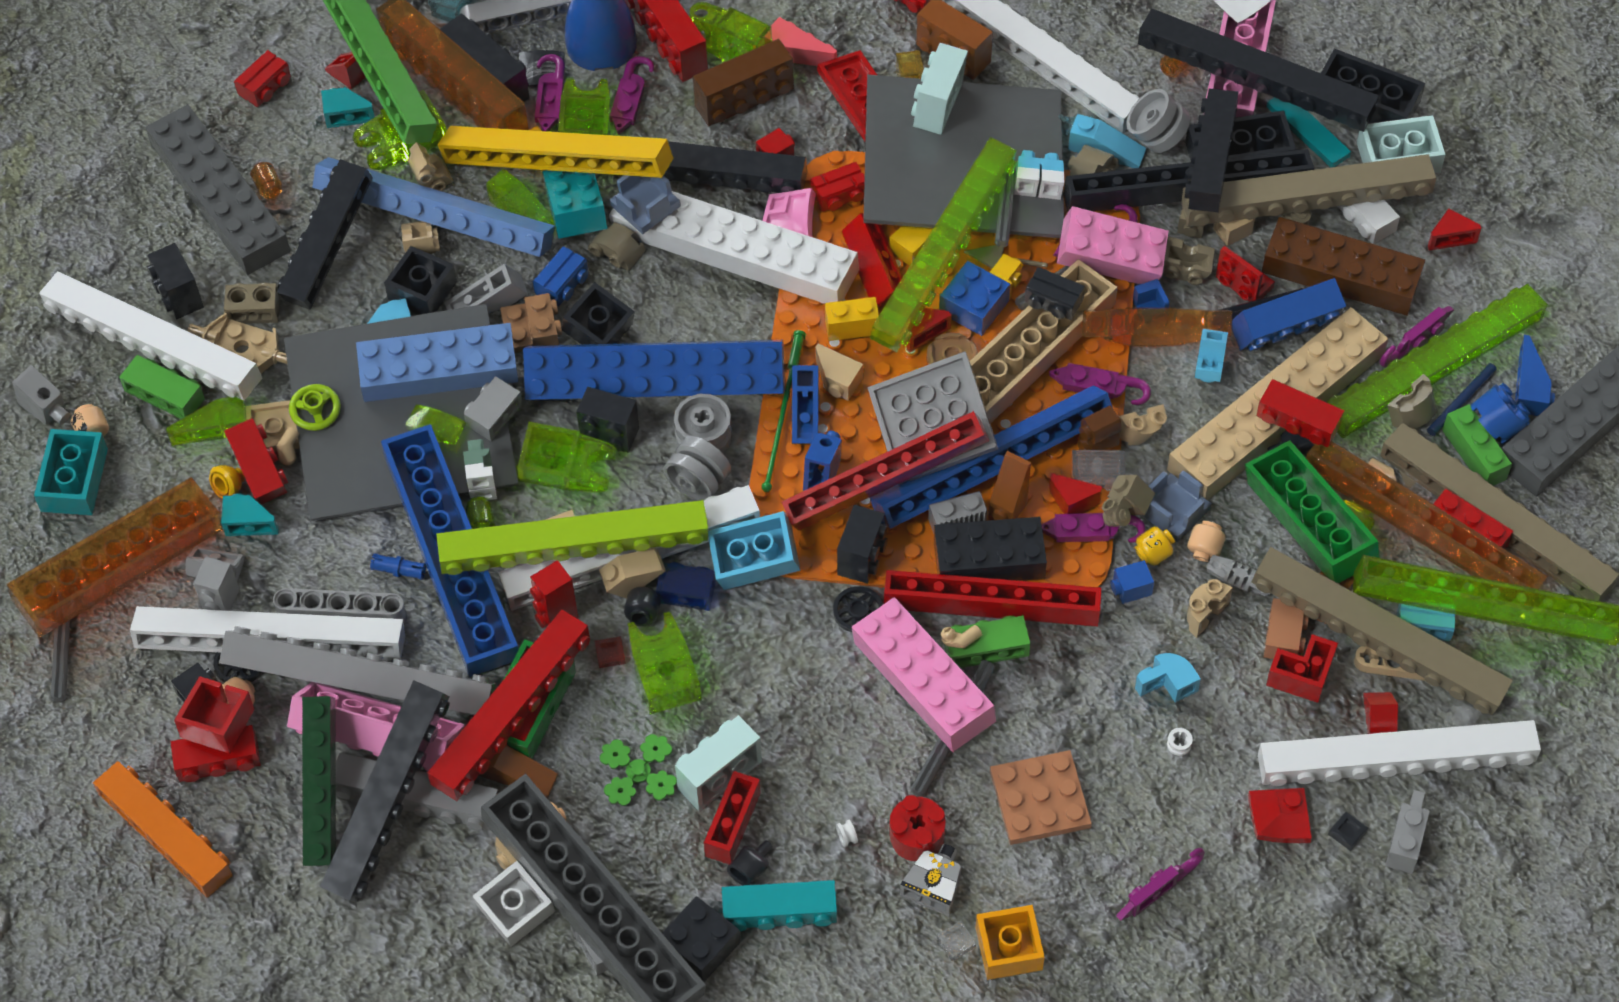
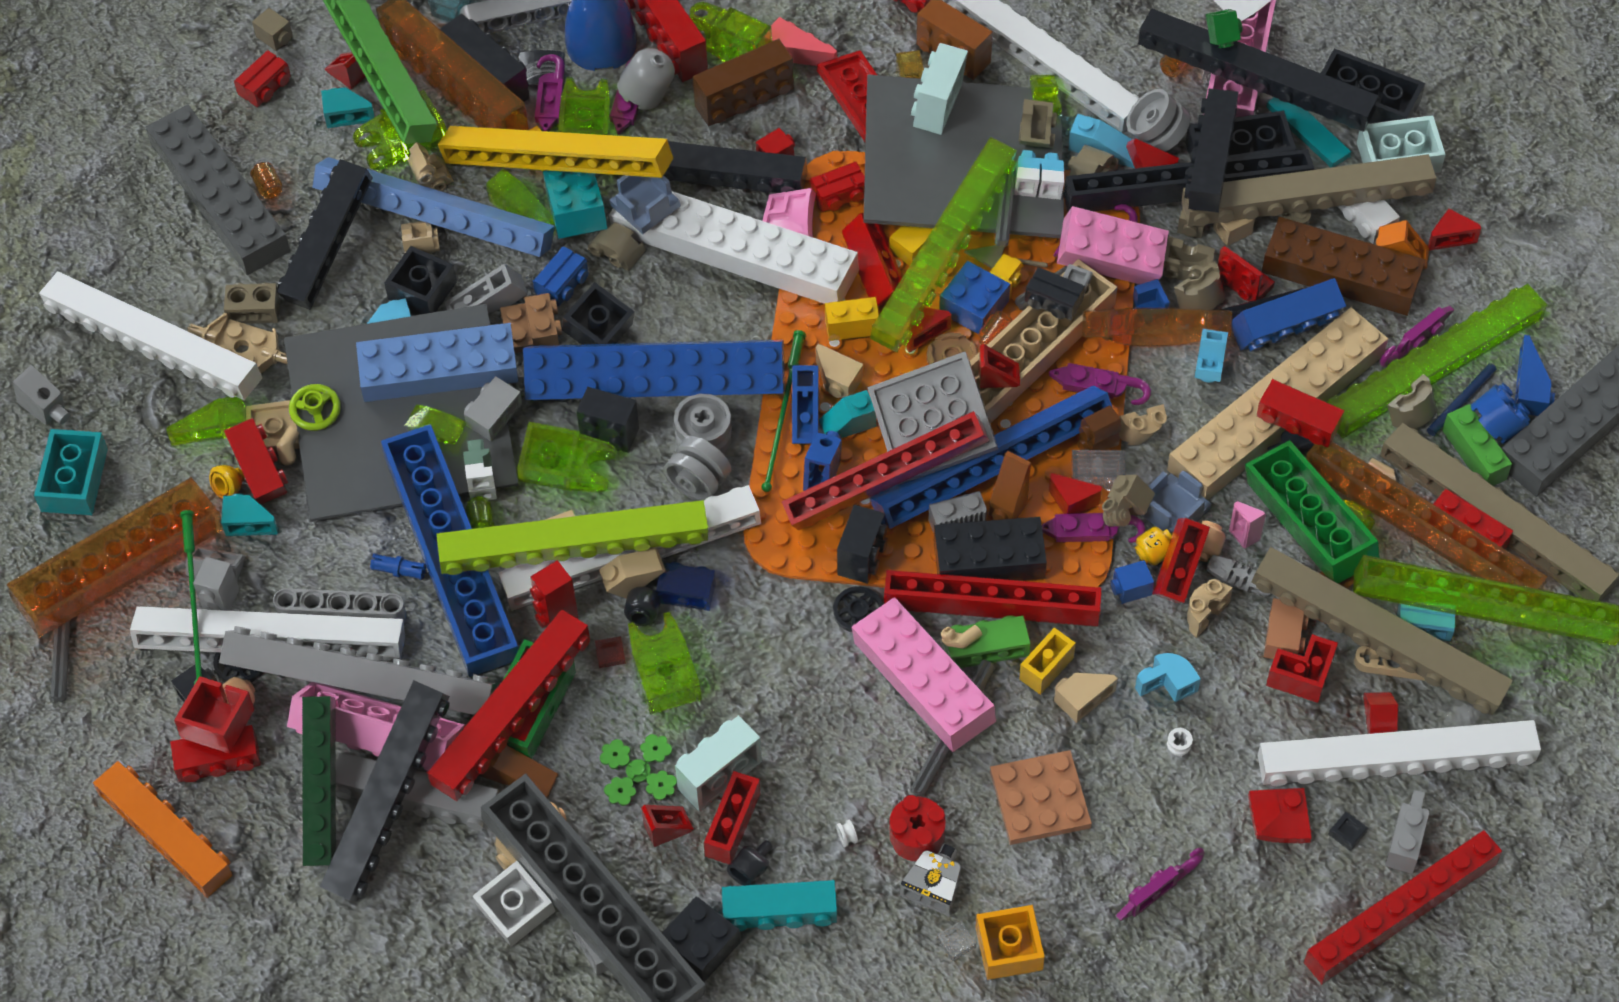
light nougat head [71,404,109,437] -> none
bright green brick [119,355,205,422] -> none
black brick [146,243,204,320] -> none
medium azure brick [708,511,801,590] -> none
none -> green piece [180,510,202,685]
none -> dark tan brick [252,8,293,51]
none -> light grey cylinder [617,48,675,110]
none -> red slope [641,805,694,847]
none -> teal slope [819,390,877,438]
none -> clear orange brick [978,310,1013,345]
none -> red slope [979,344,1020,388]
none -> dark tan cylinder [1019,99,1057,148]
none -> yellow brick [1019,628,1076,695]
none -> clear neon green slope [1030,75,1062,116]
none -> tan slope [1054,673,1118,723]
none -> light grey tile [1063,264,1093,292]
none -> red slope [1126,138,1179,168]
none -> red brick [1152,518,1210,603]
none -> dark tan cylinder [1174,261,1225,317]
none -> green brick [1206,9,1243,48]
none -> bright pink slope [1229,501,1266,549]
none -> red brick [1304,830,1502,985]
none -> orange slope [1376,220,1429,269]

